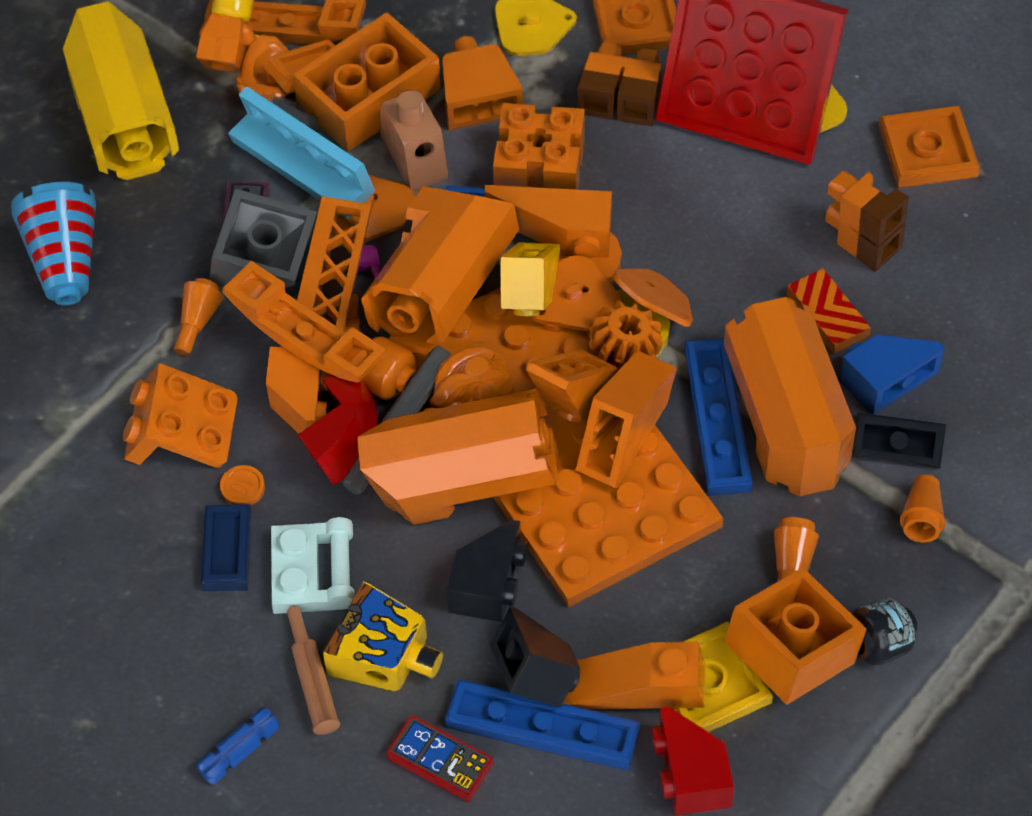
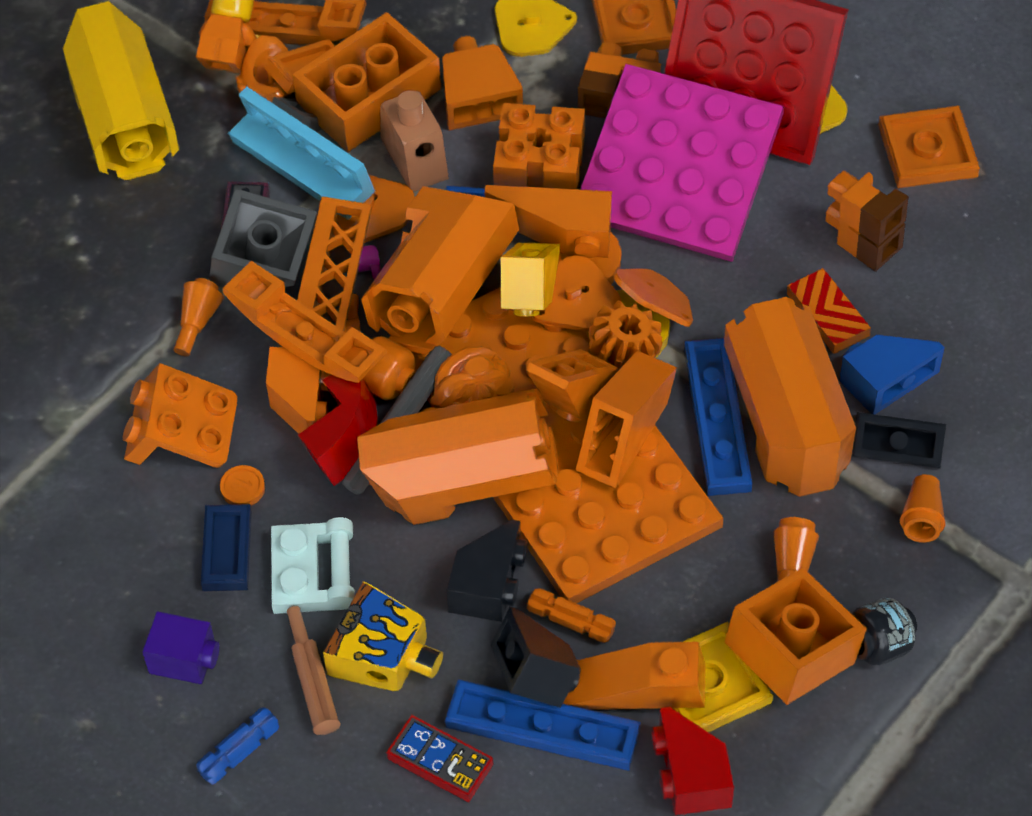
dark azure cone [11,182,96,305] -> none
none -> dark purple brick [142,611,220,684]
none -> orange axle [527,588,616,643]
none -> dark pink plate [580,64,784,262]

